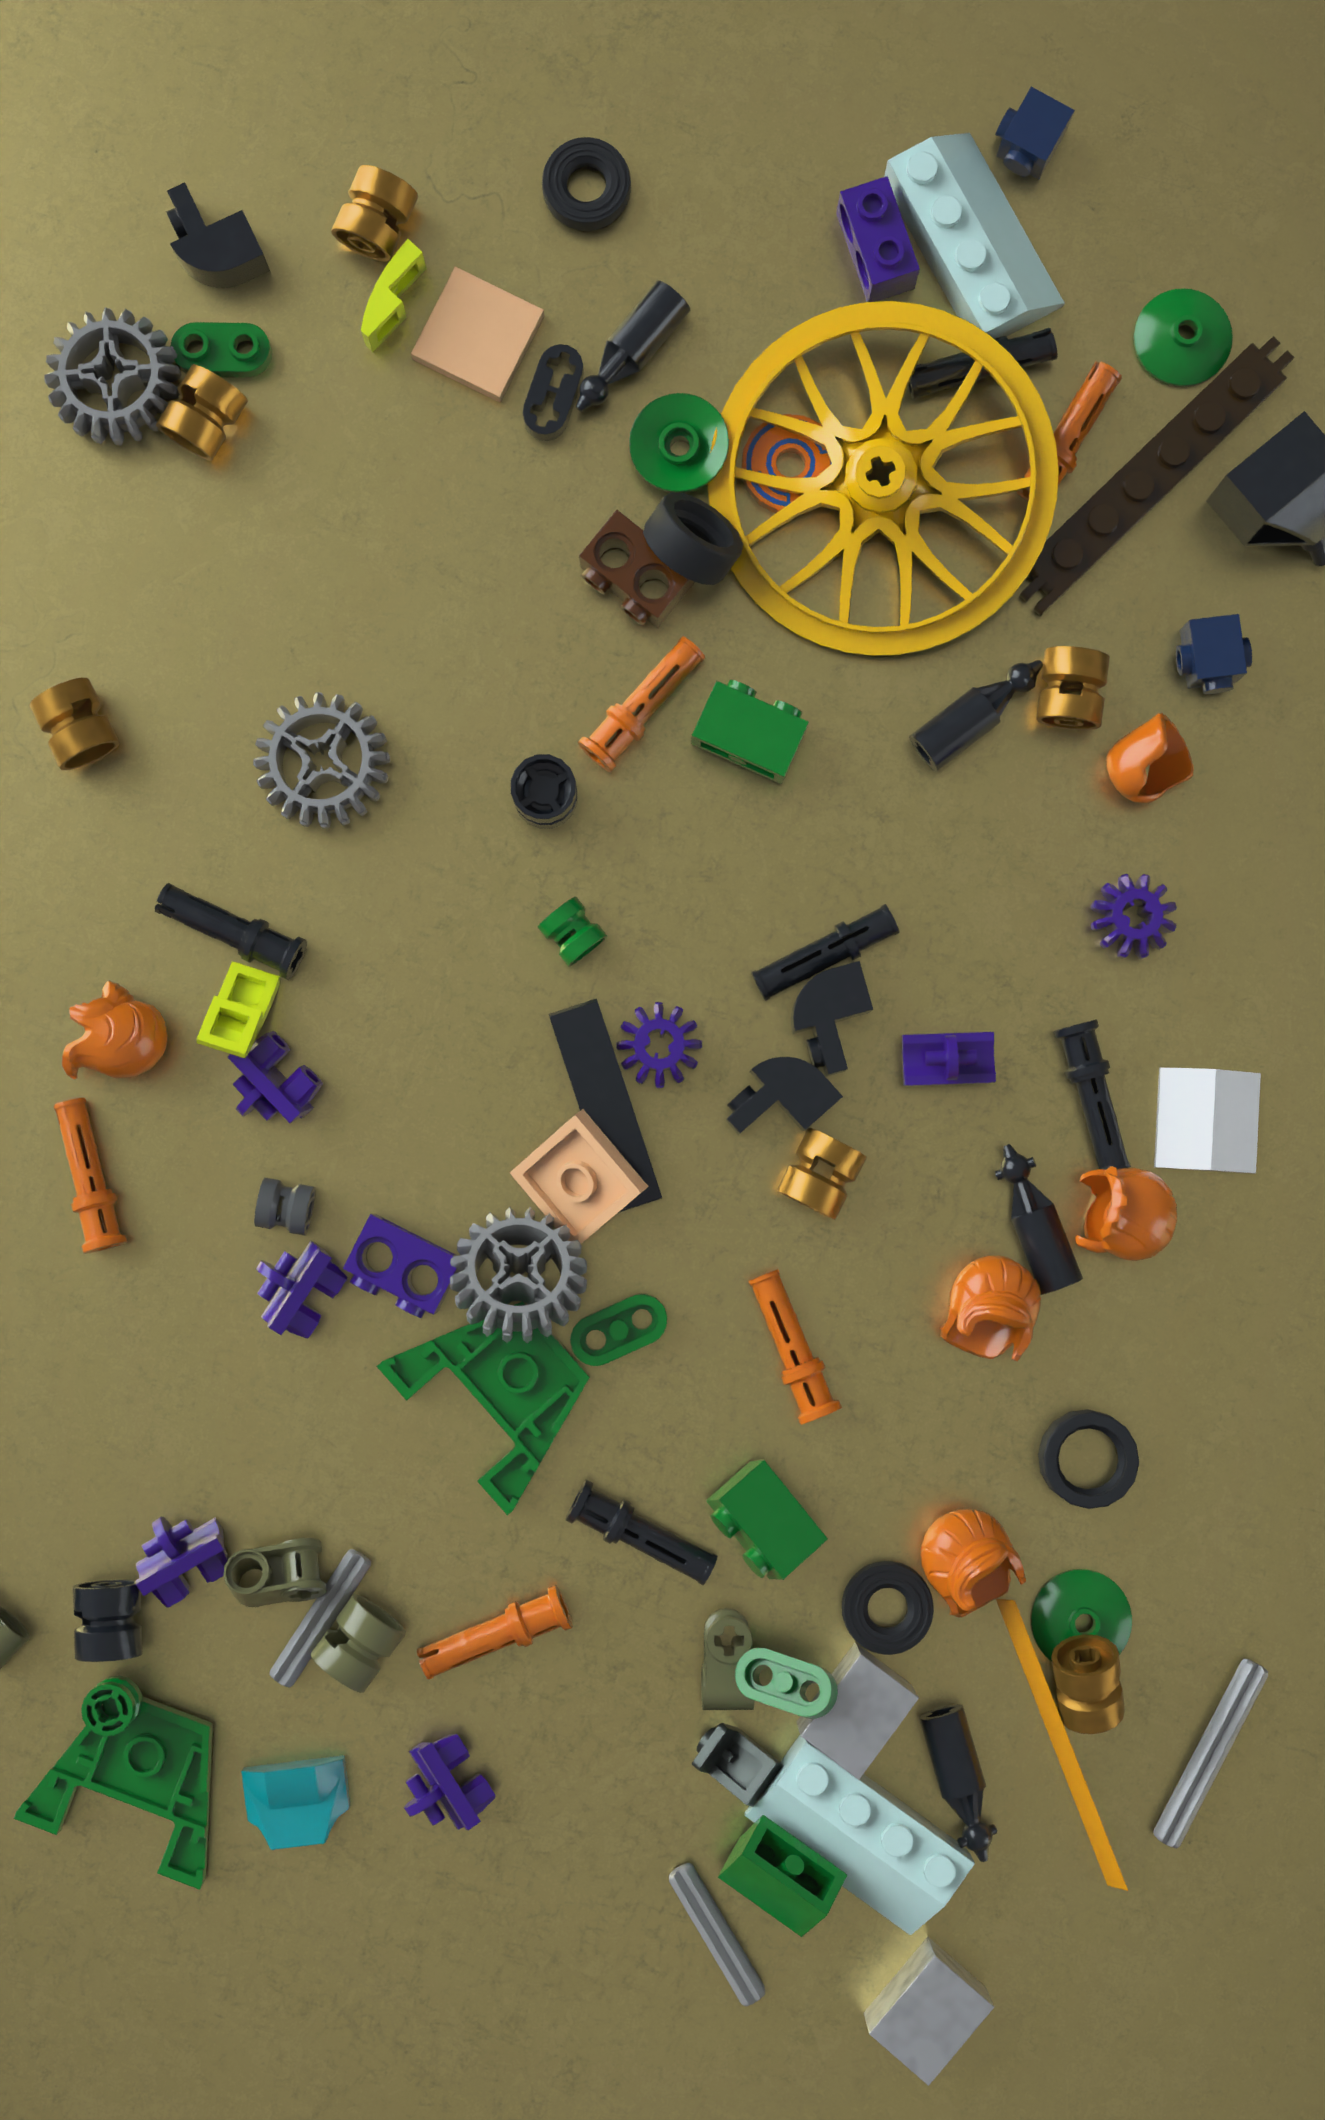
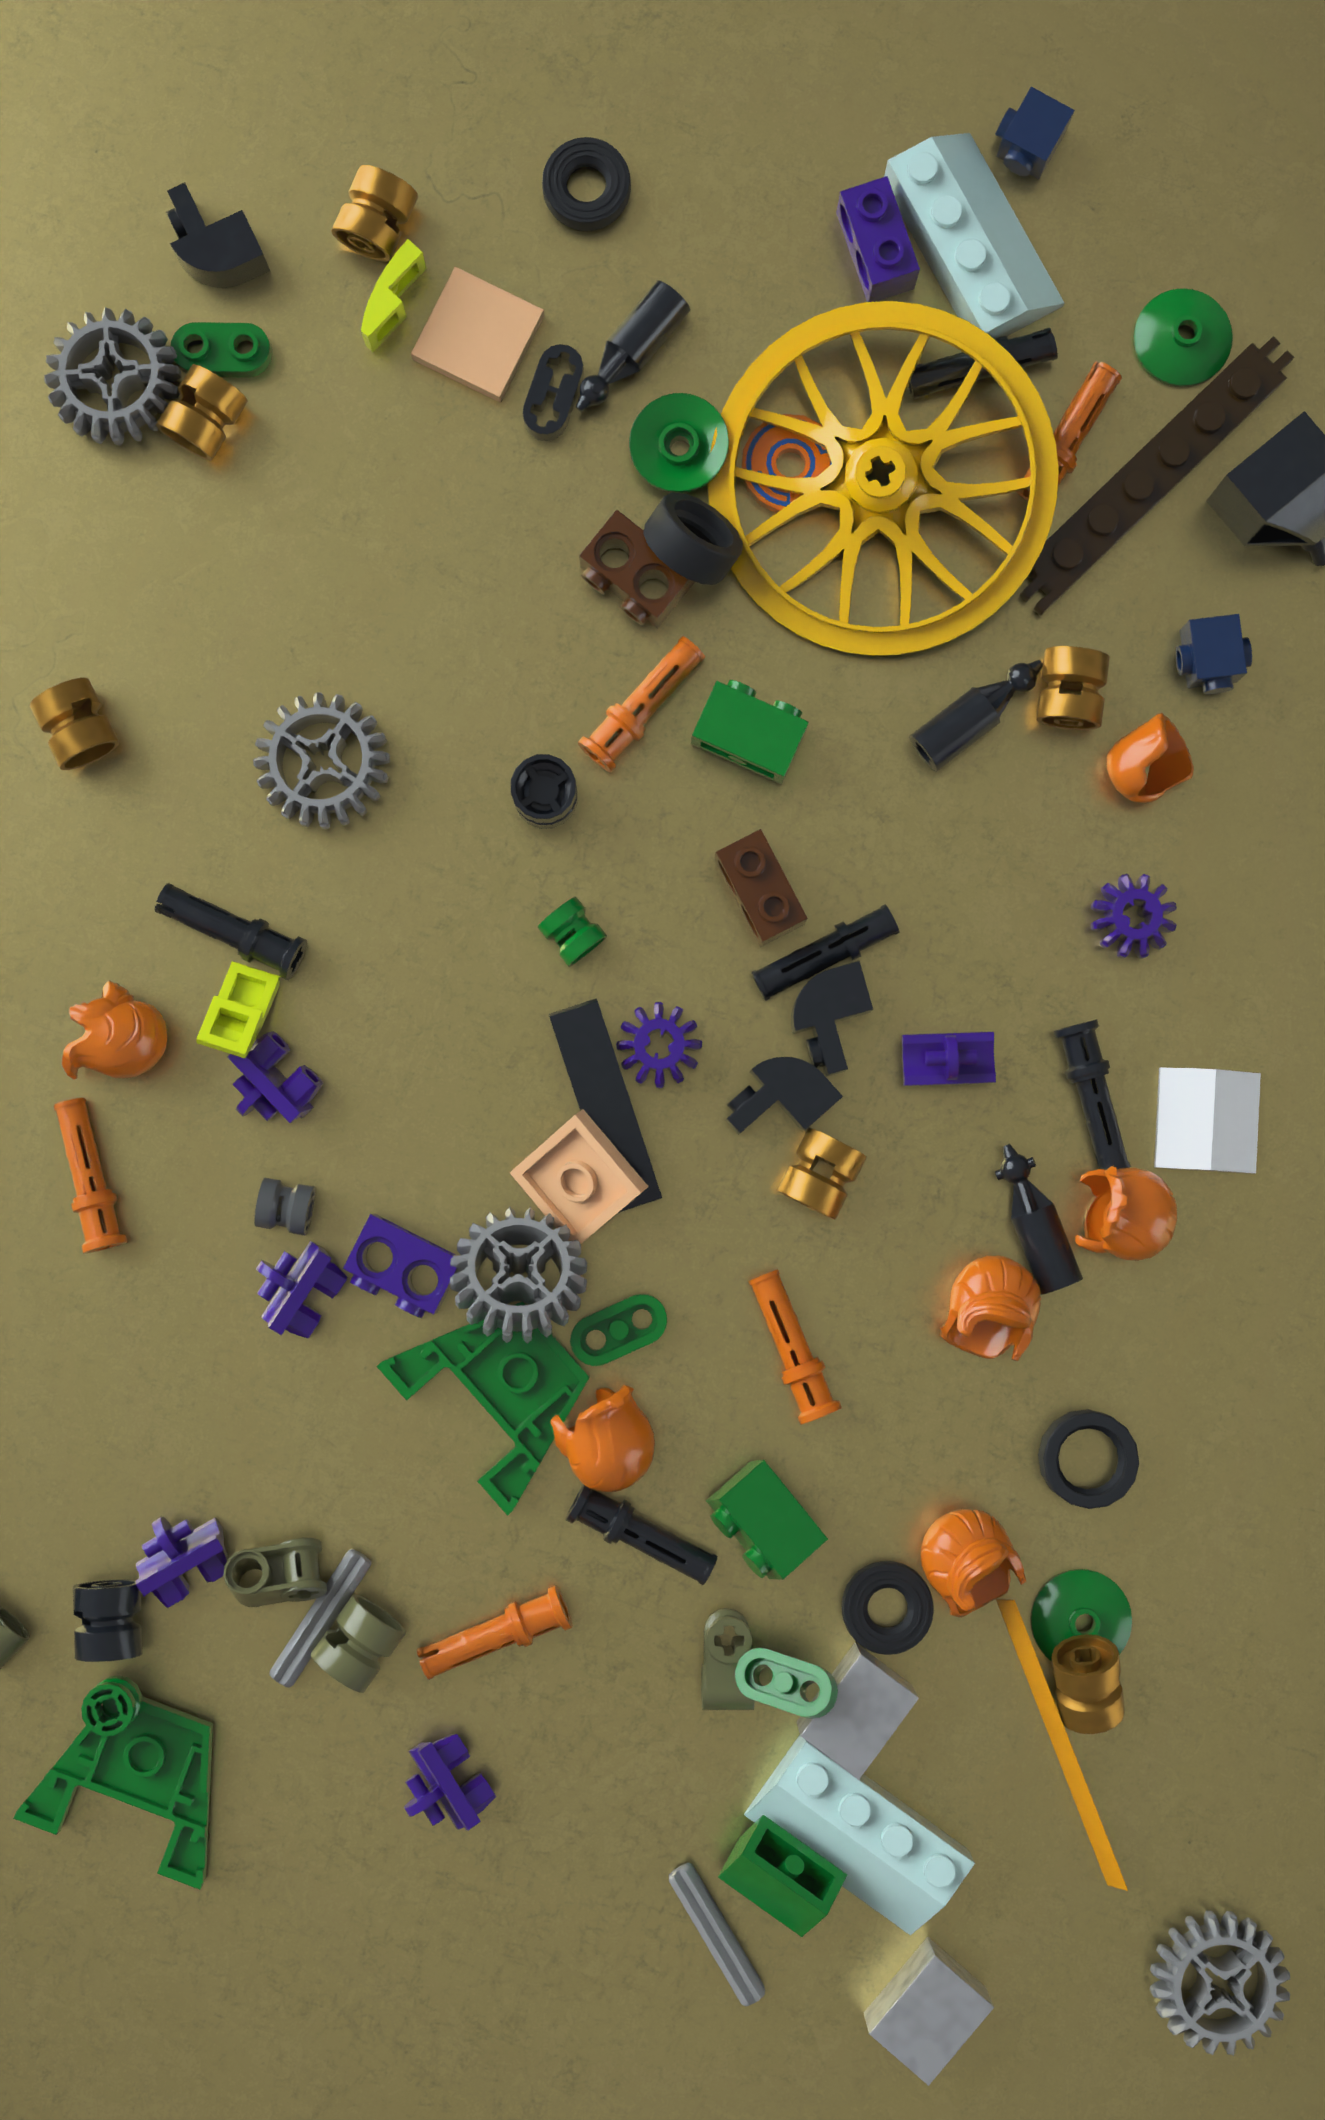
teal slope [241,1755,351,1850] -> none
pearl dark grey bracket [692,1723,783,1807] -> none
black wheel [919,1704,997,1862] -> none
light grey axle [1153,1659,1268,1849] -> none
none -> orange hair [550,1385,655,1492]
none -> reddish brown brick [715,829,808,948]
none -> light grey gear [1150,1910,1290,2056]

